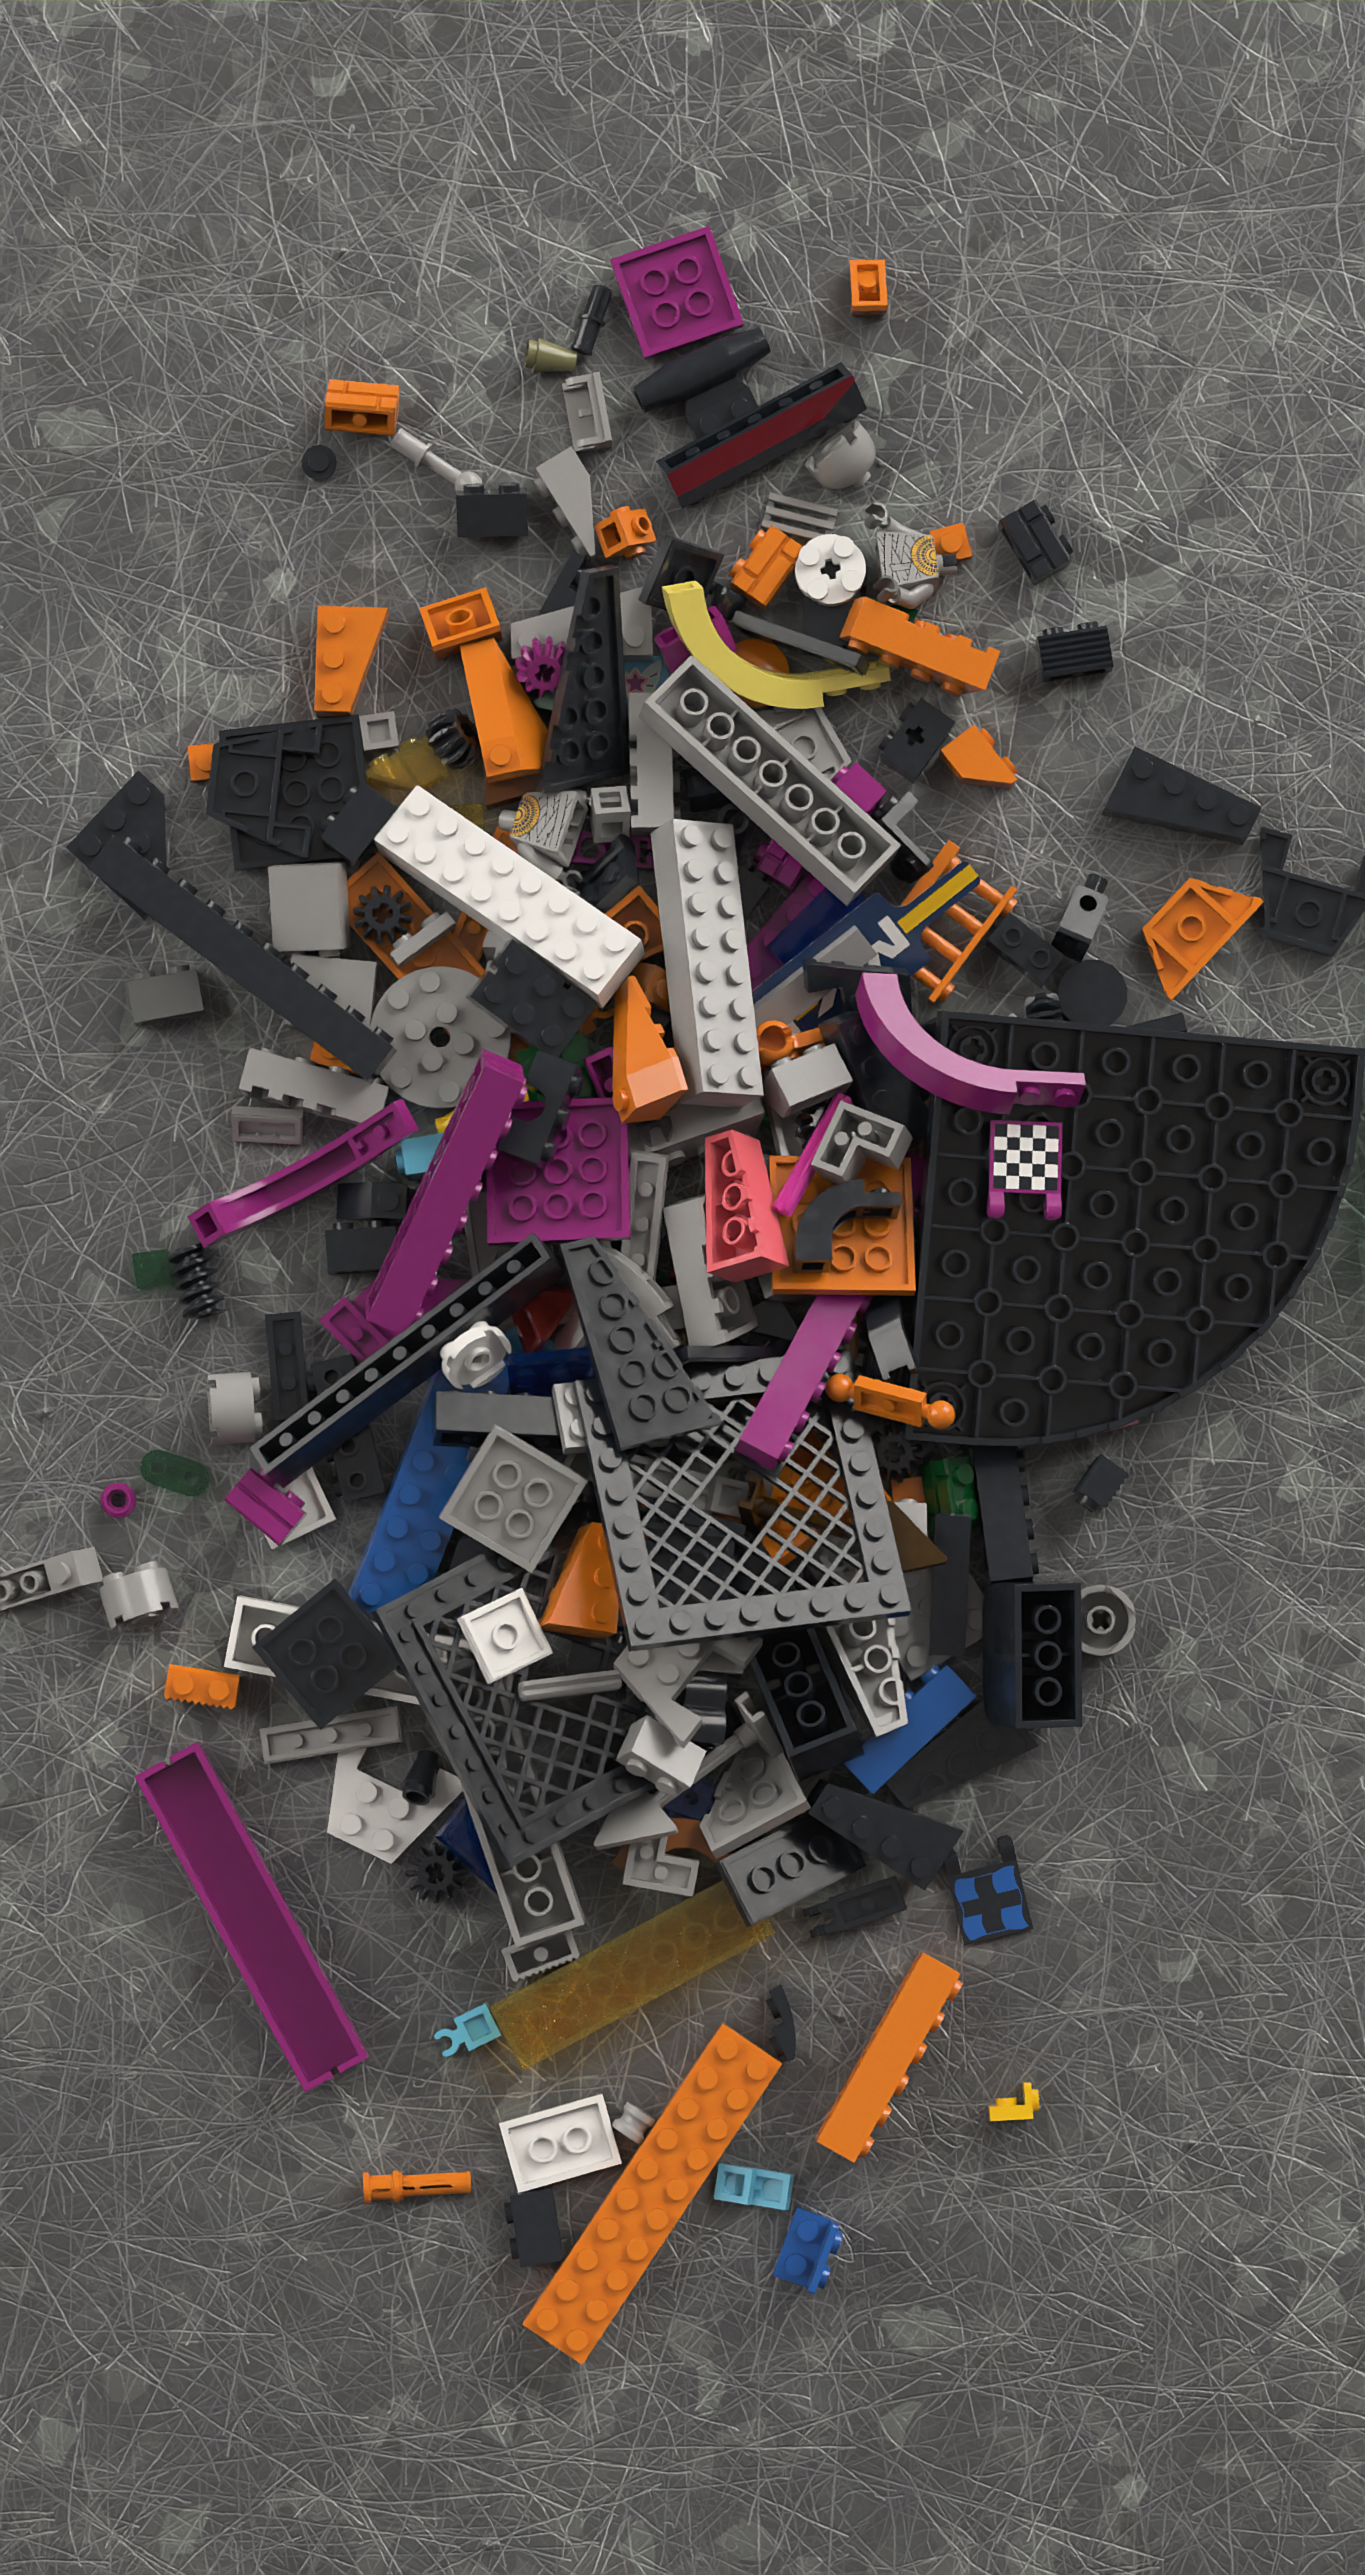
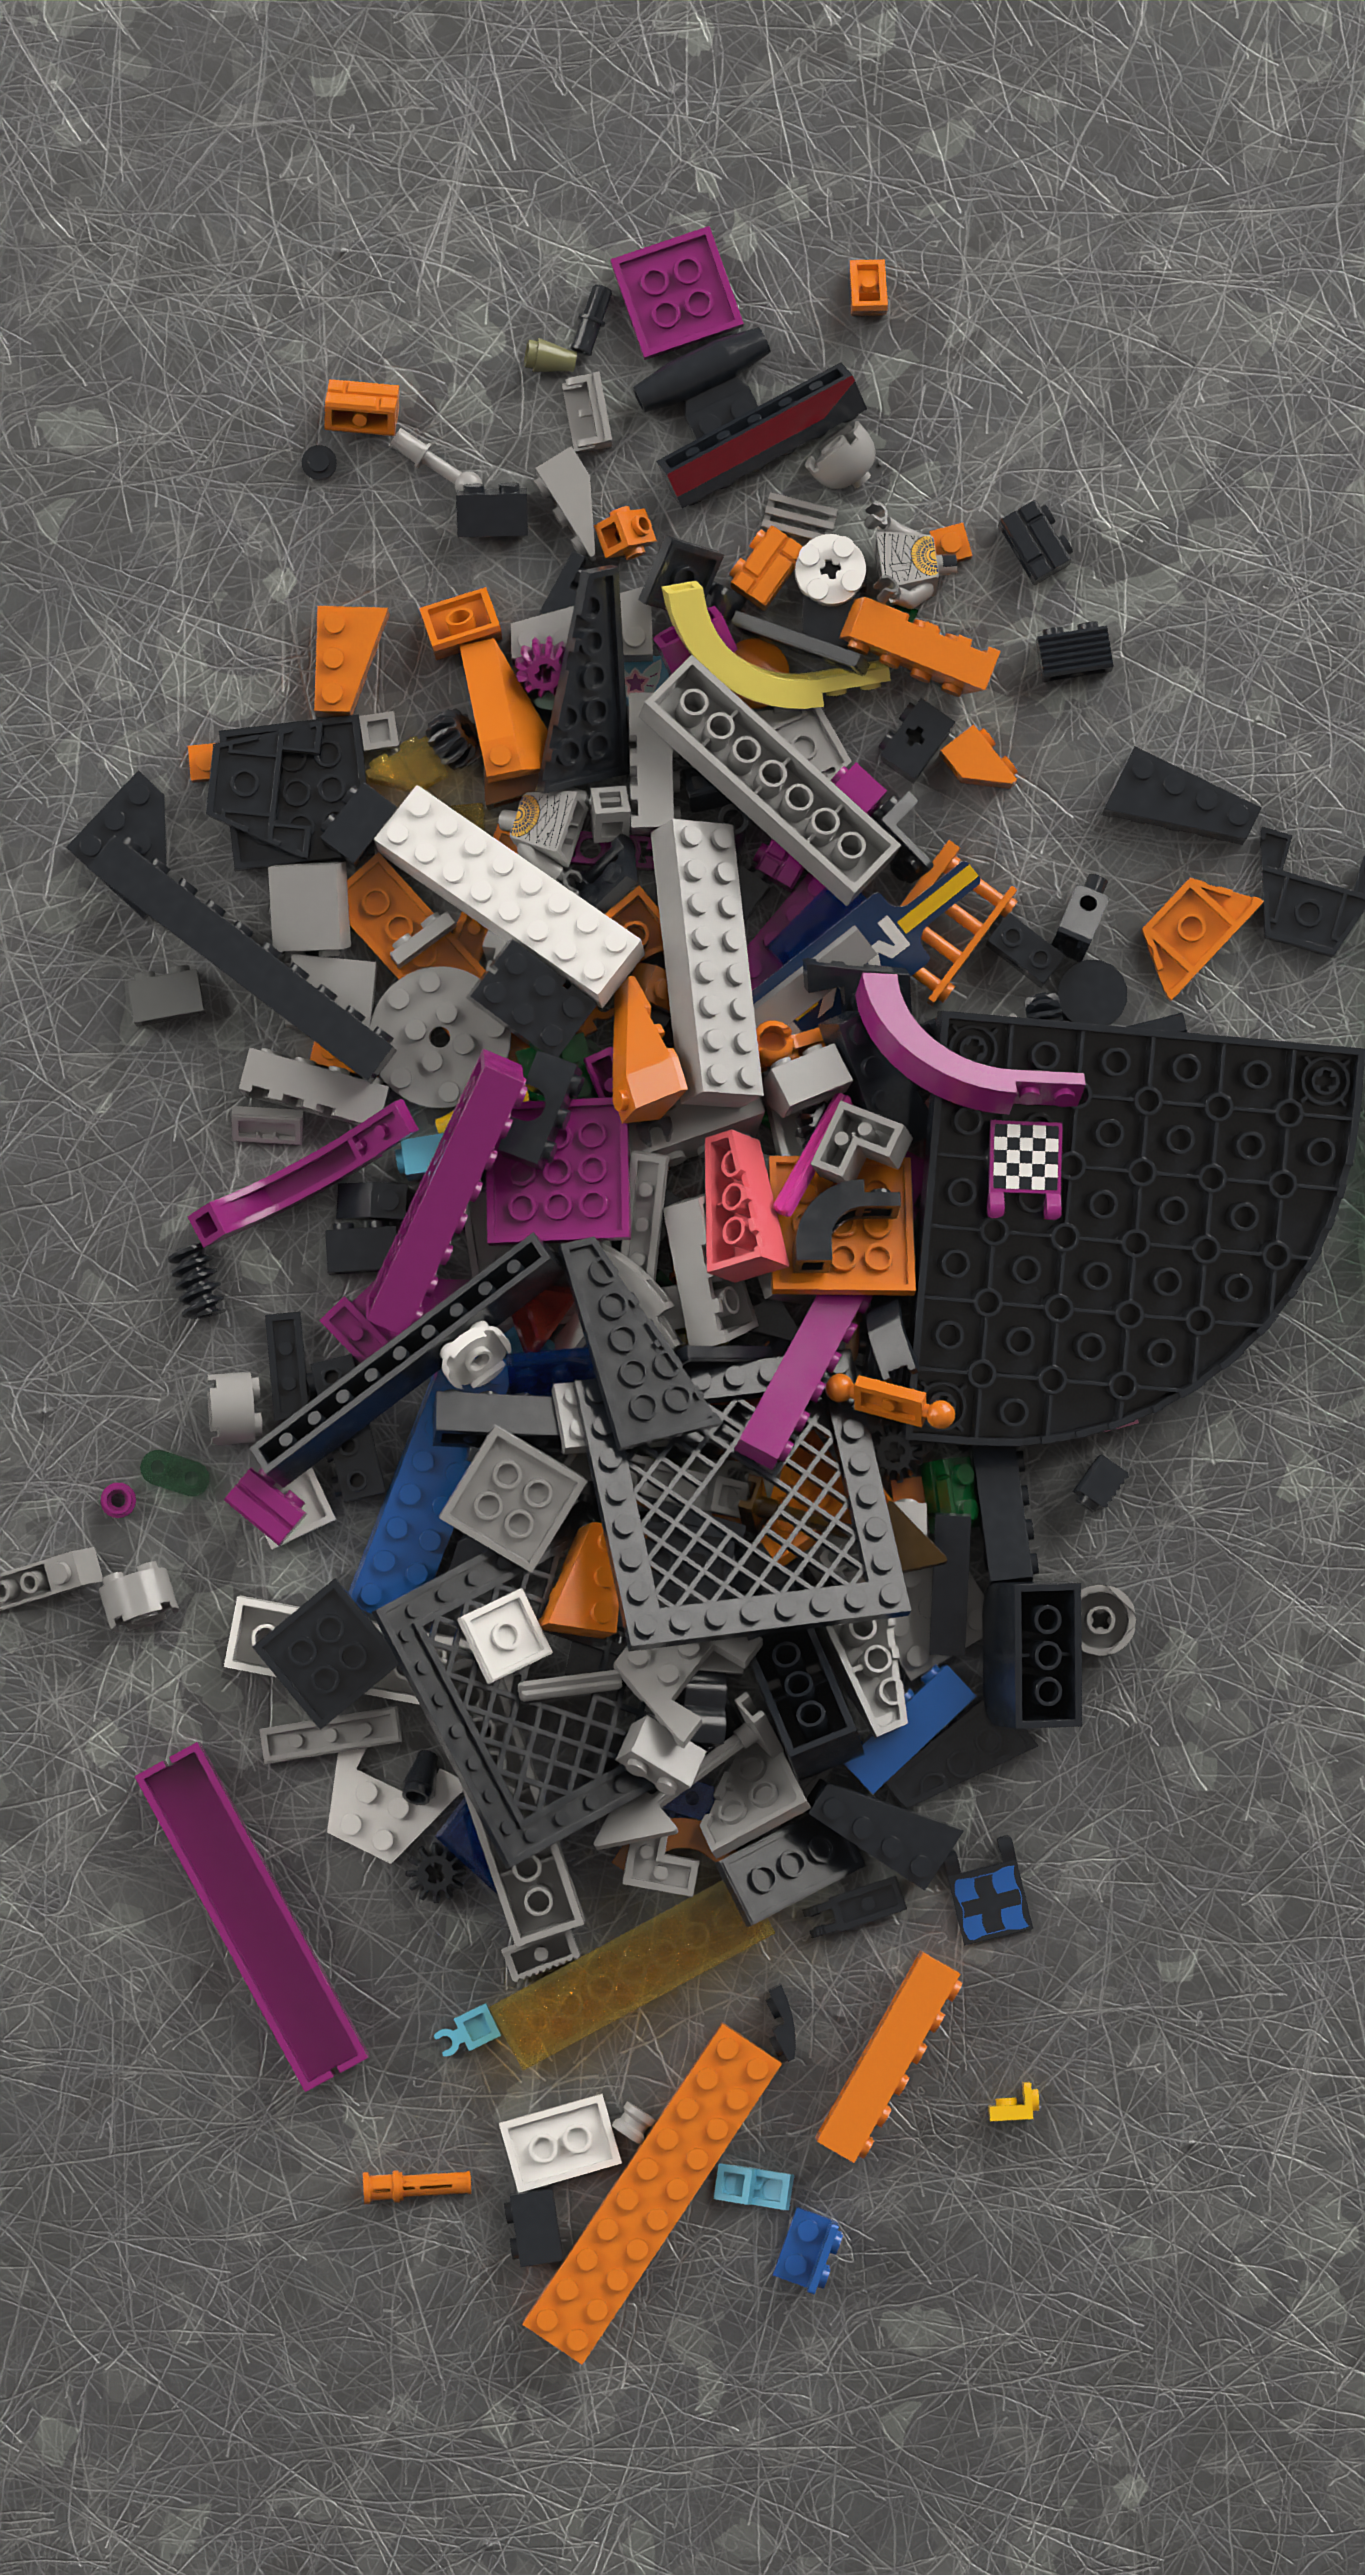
clear green plate [132,1249,173,1290] -> none
orange brick [164,1664,242,1710] -> none
black gear [353,885,413,946] -> none

